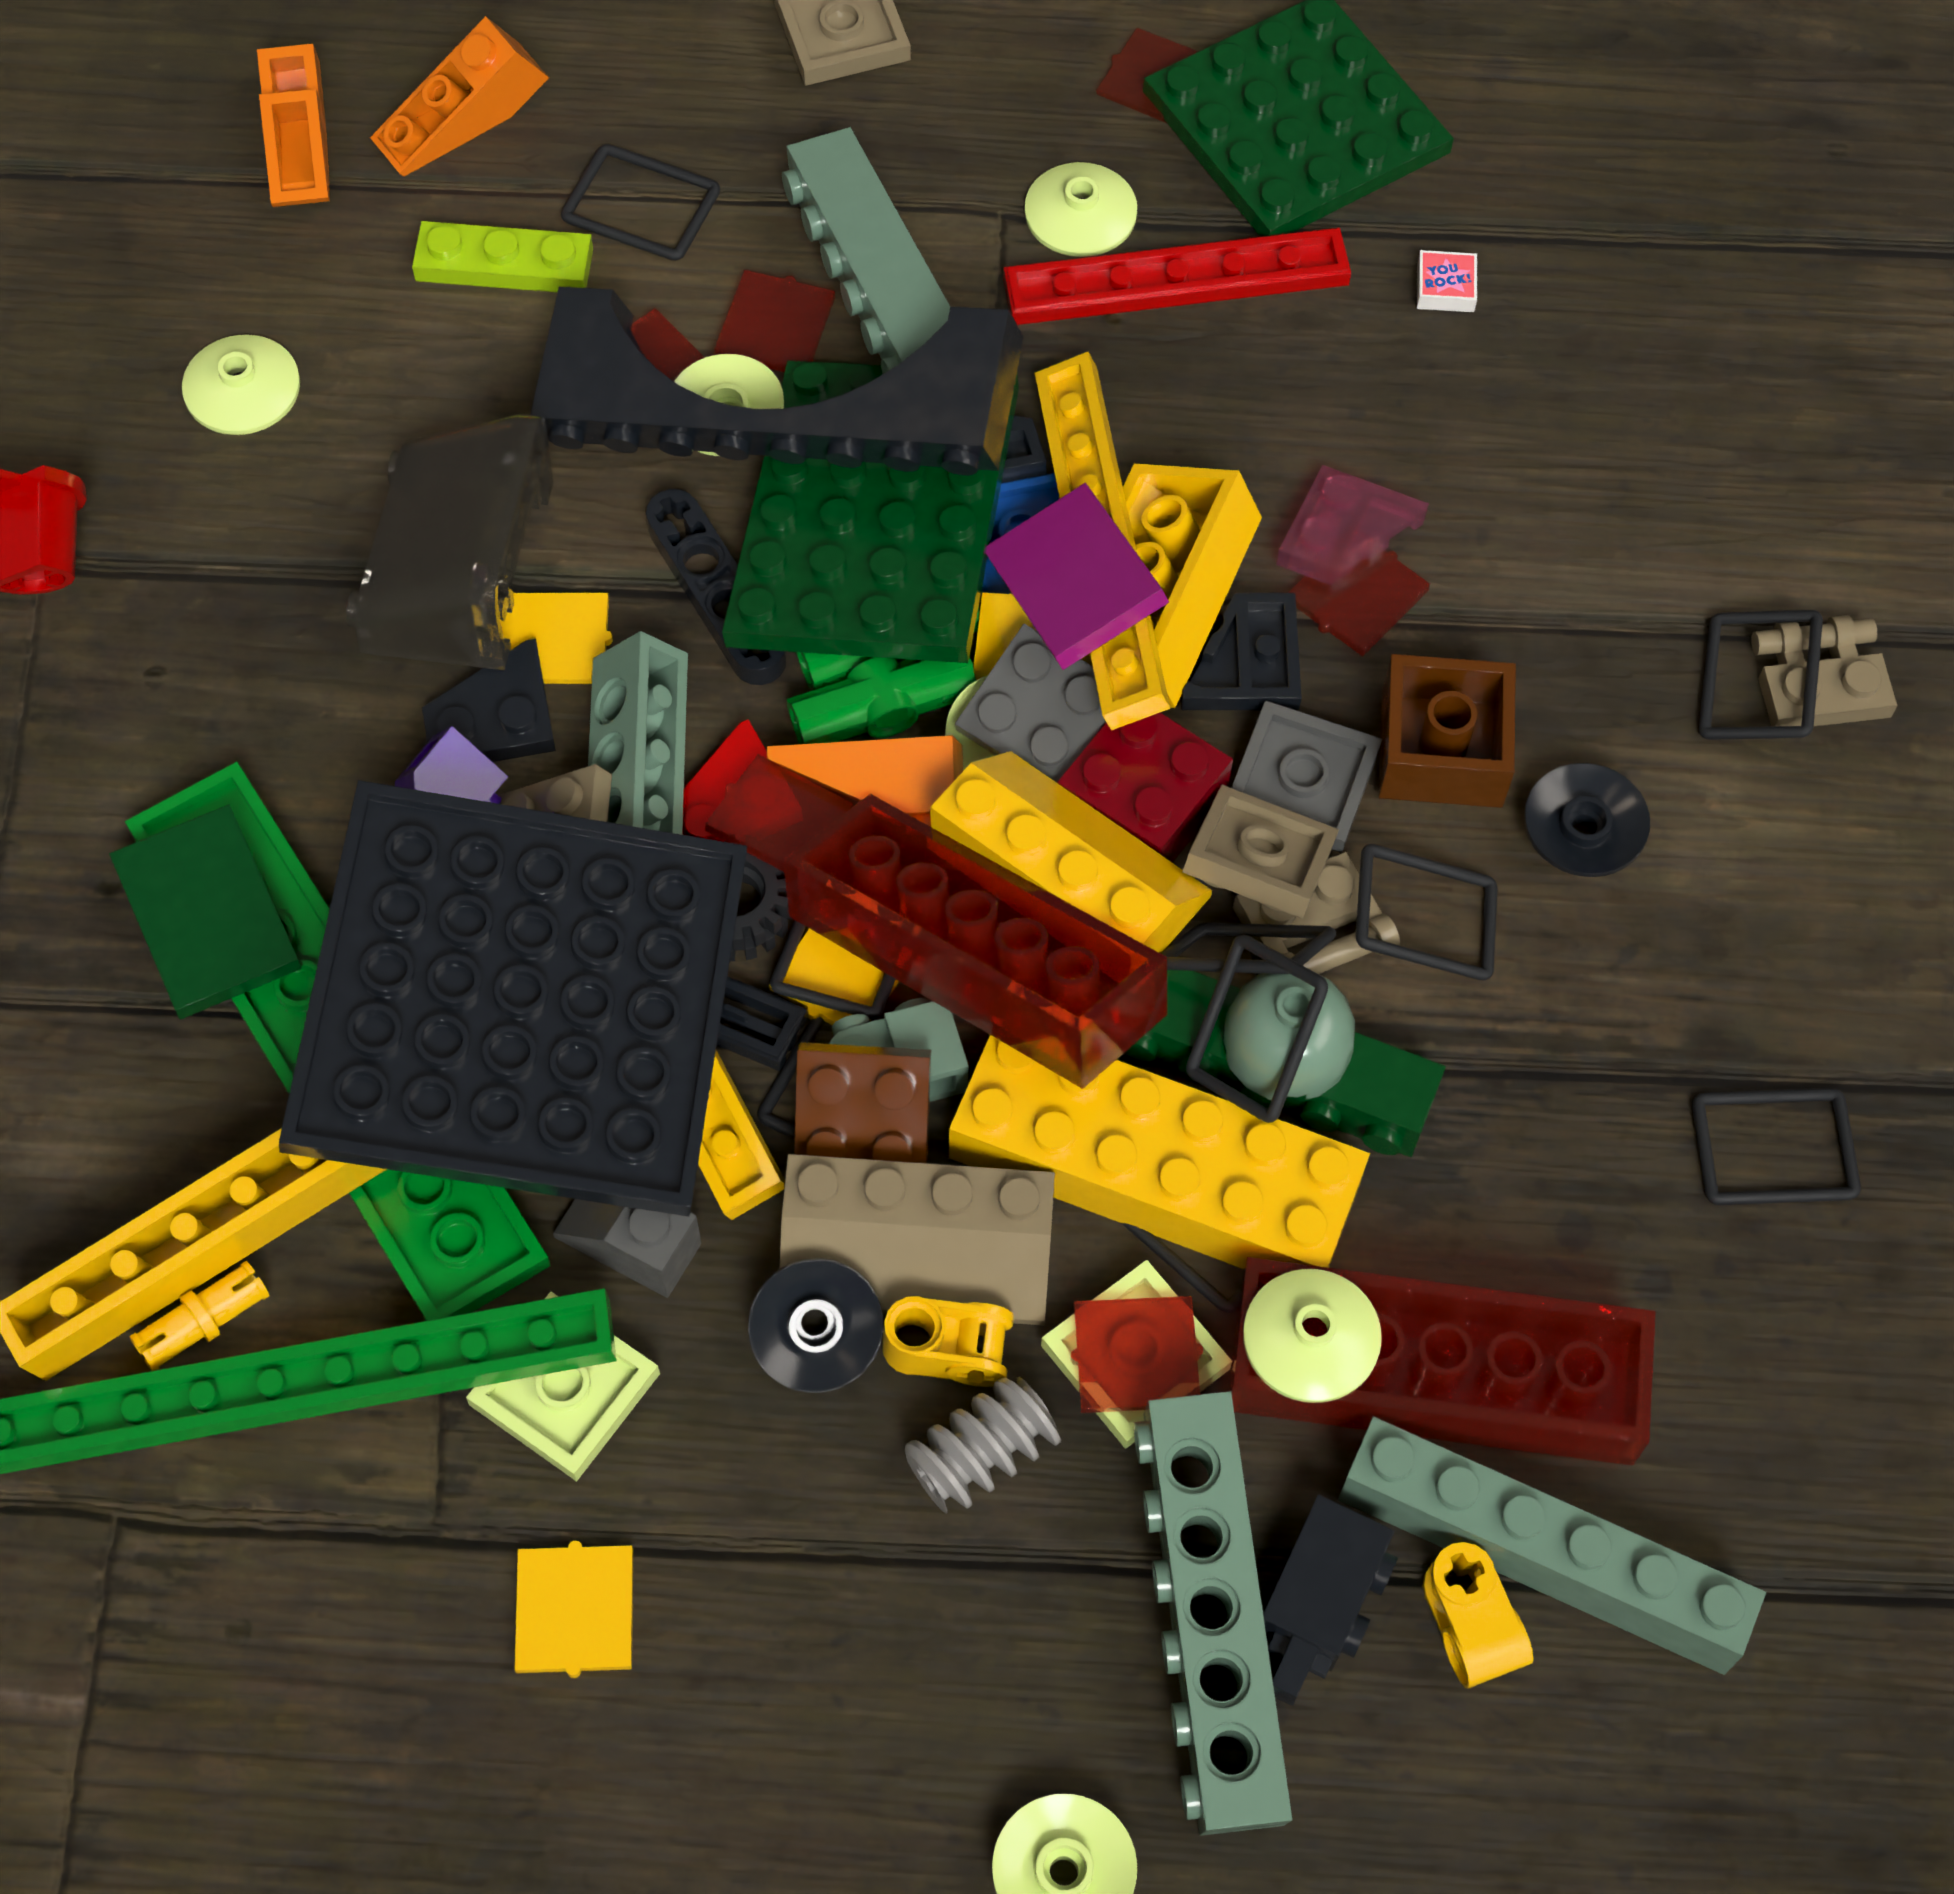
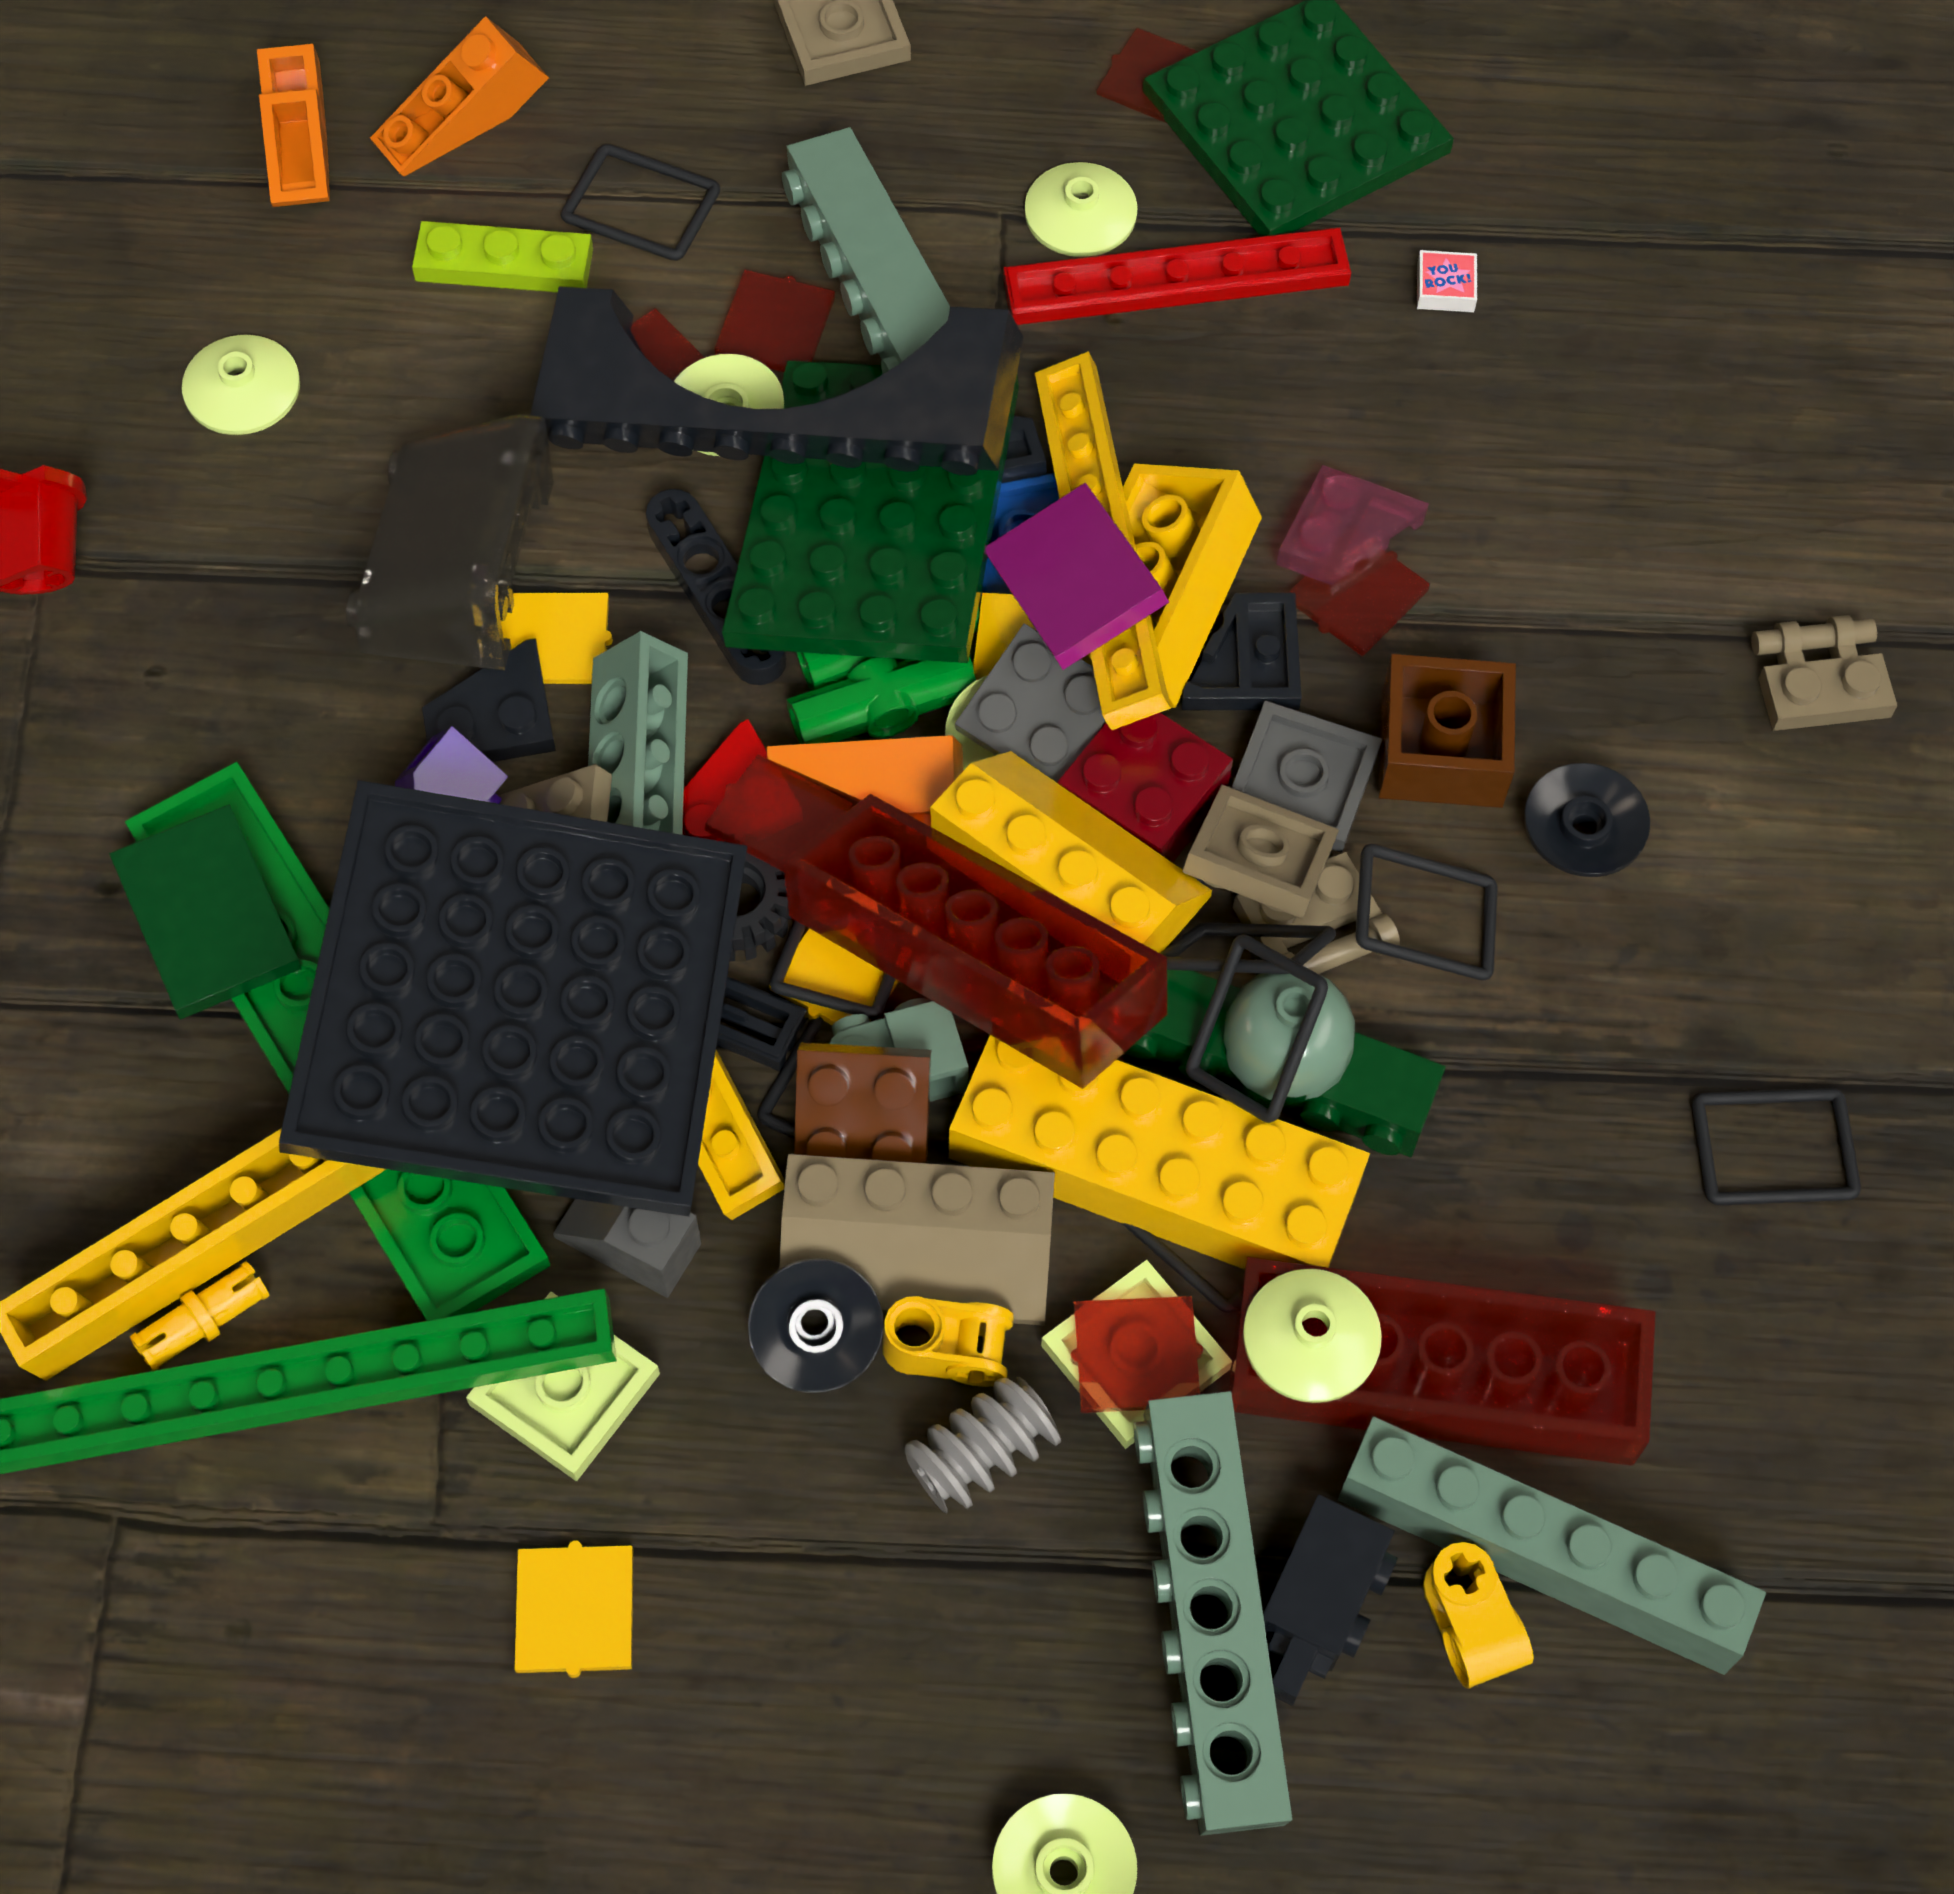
black piece [1698,610,1823,740] -> none

